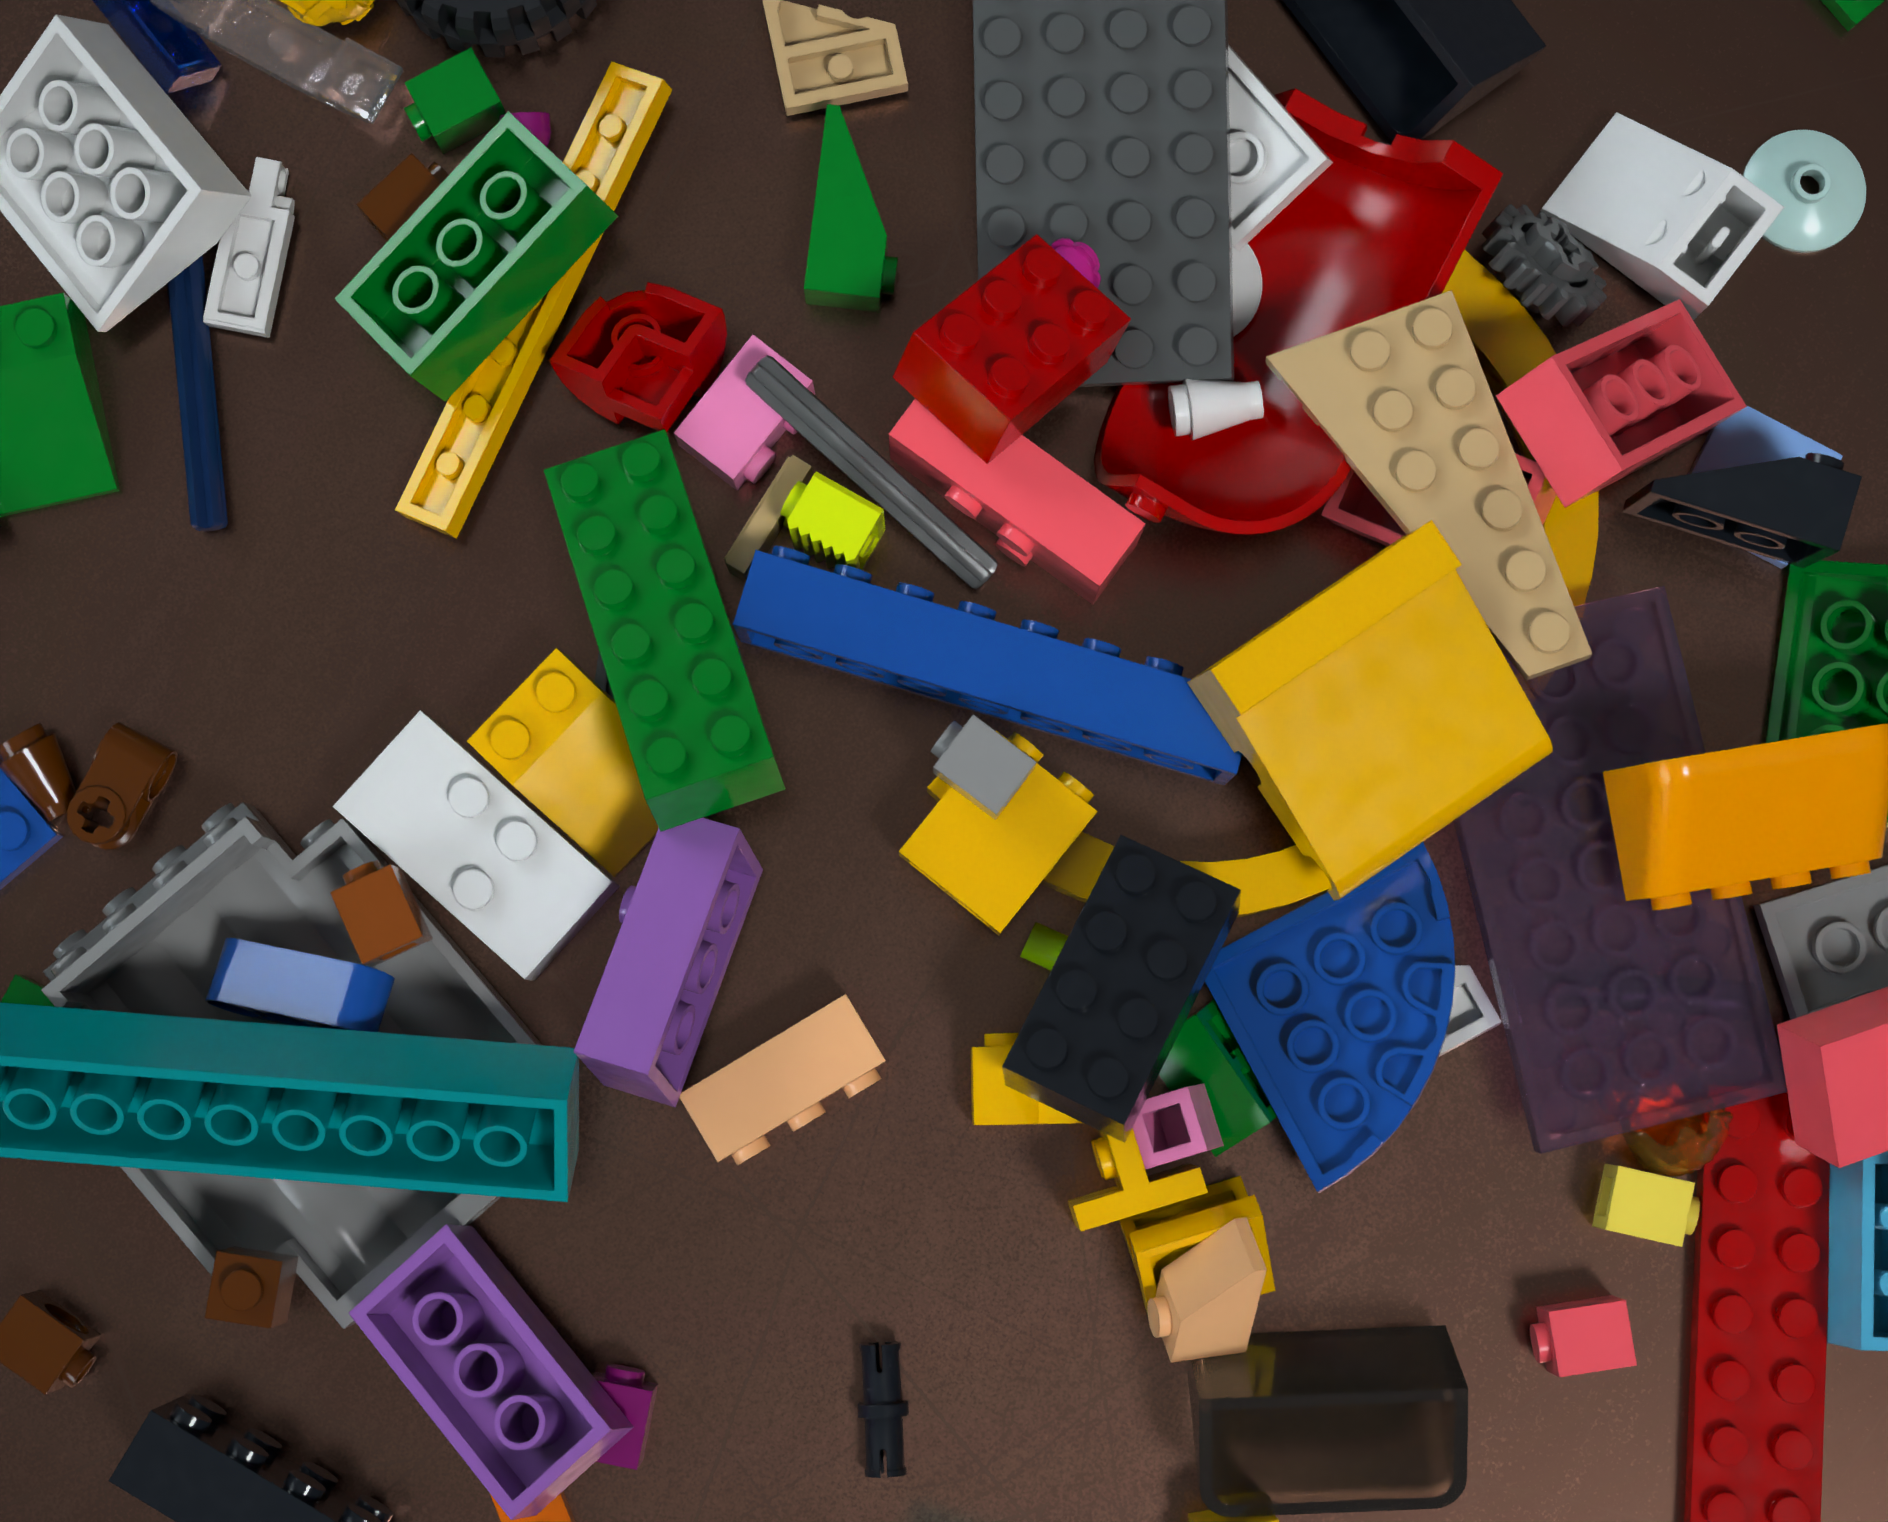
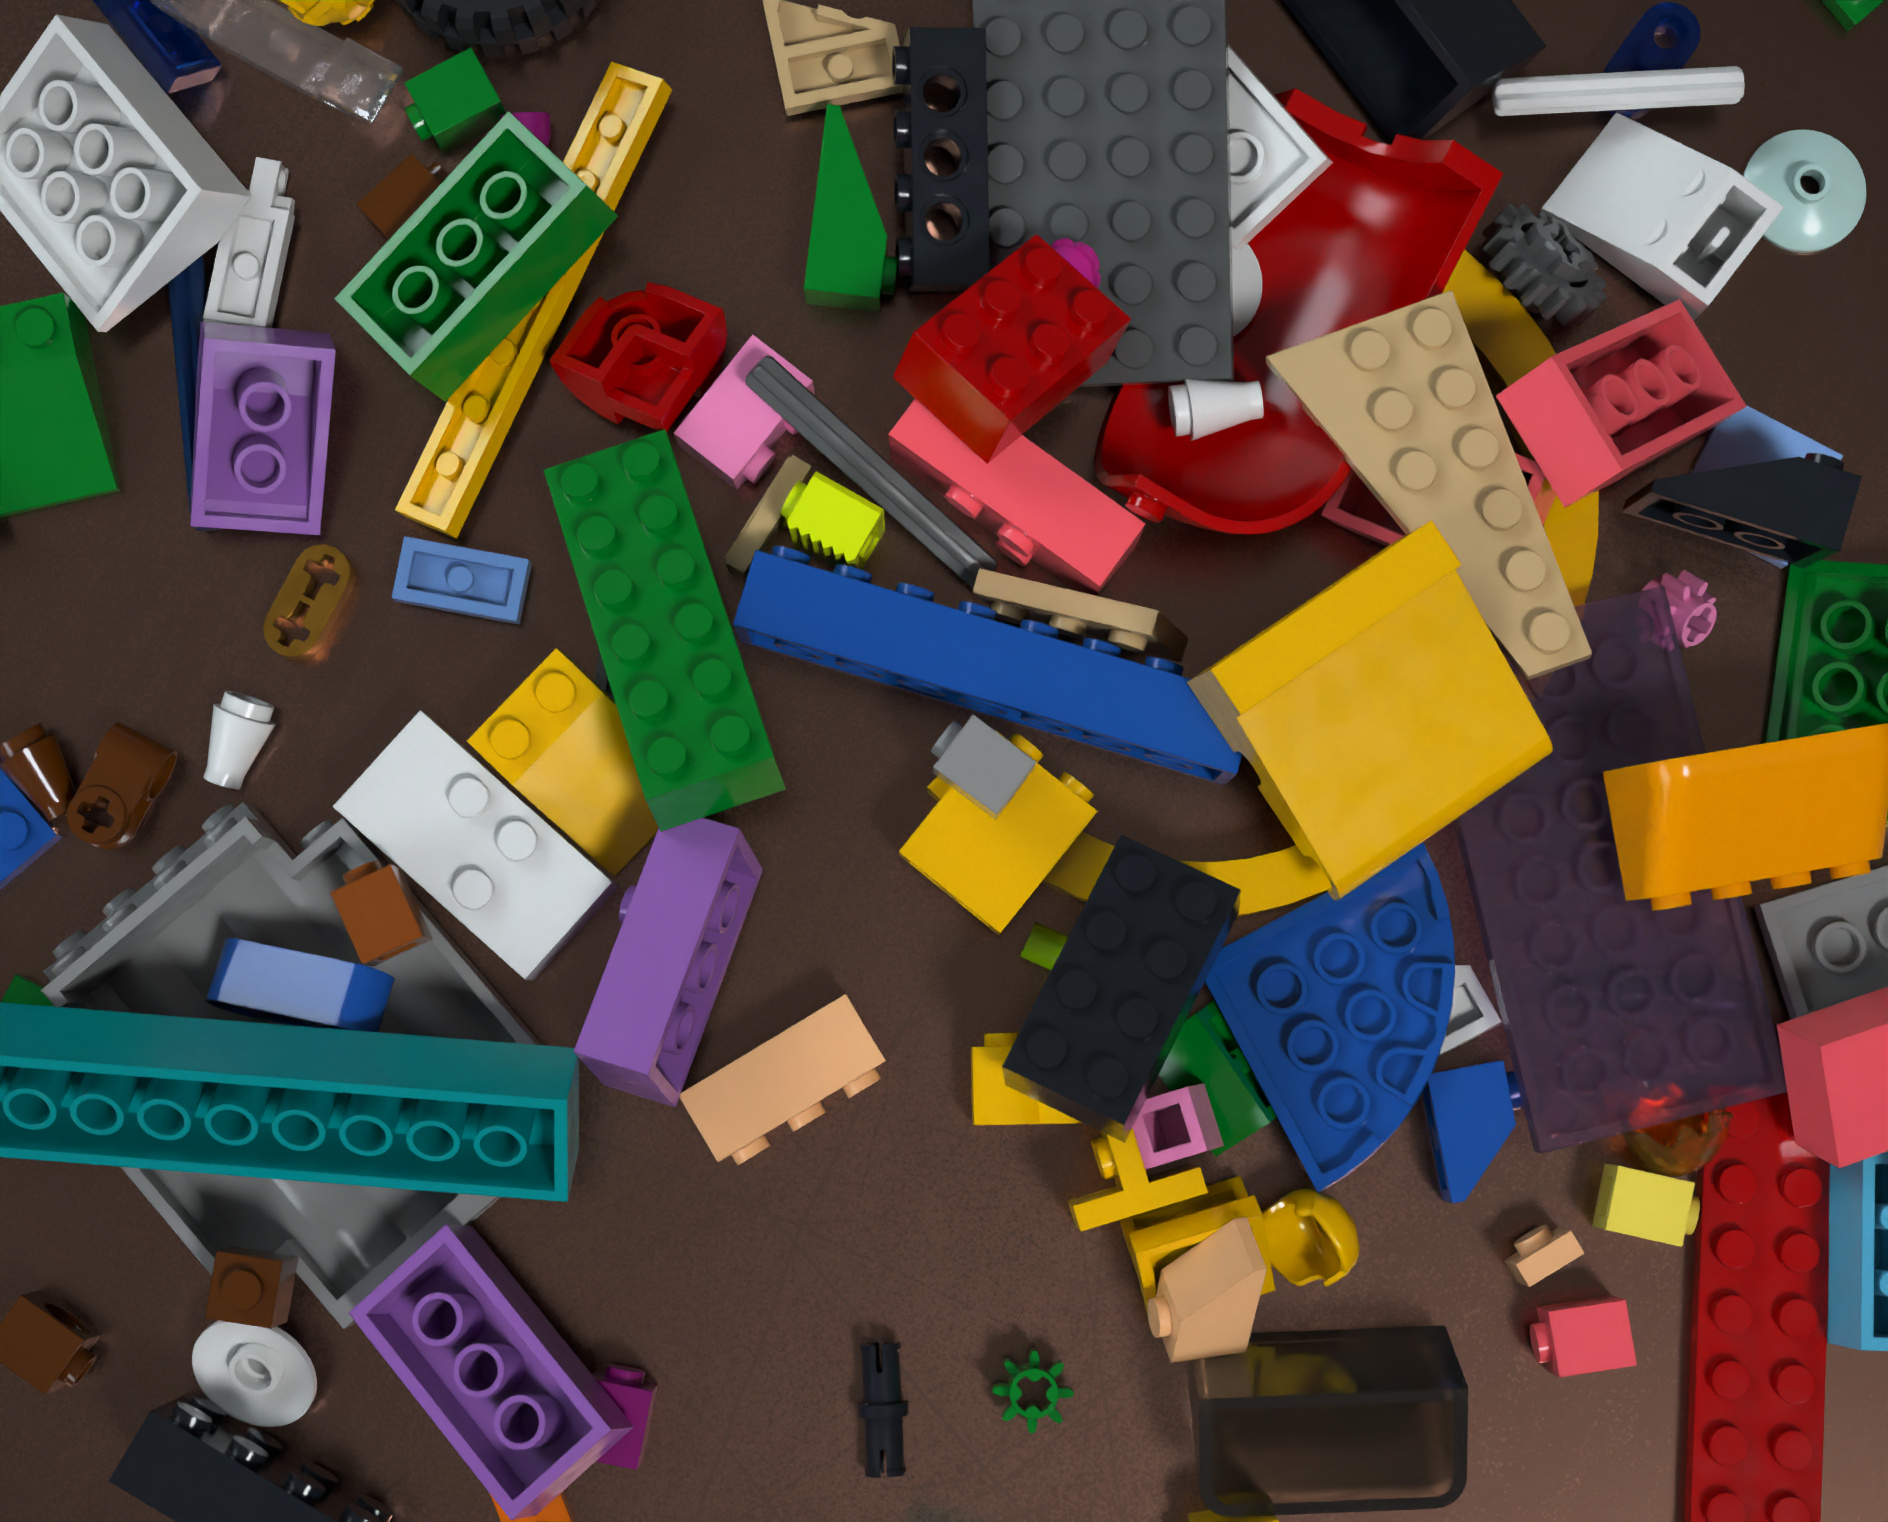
none -> medium lavender slope [190,322,336,535]
none -> white dish [192,1320,317,1427]
none -> white cone [203,691,276,790]
none -> pearl gold beam [263,544,356,661]
none -> medium blue plate [391,536,532,625]
none -> black brick [892,27,990,292]
none -> tan wing [972,568,1188,662]
none -> green gear [992,1348,1074,1433]
none -> yellow hair [1262,1189,1360,1287]
none -> blue slope [1421,1060,1522,1203]
none -> white axle [1492,66,1745,116]
none -> light nougat plate [1504,1224,1584,1287]
none -> clear blue plate [1602,2,1700,119]
none -> bright pink gear [1636,569,1717,652]

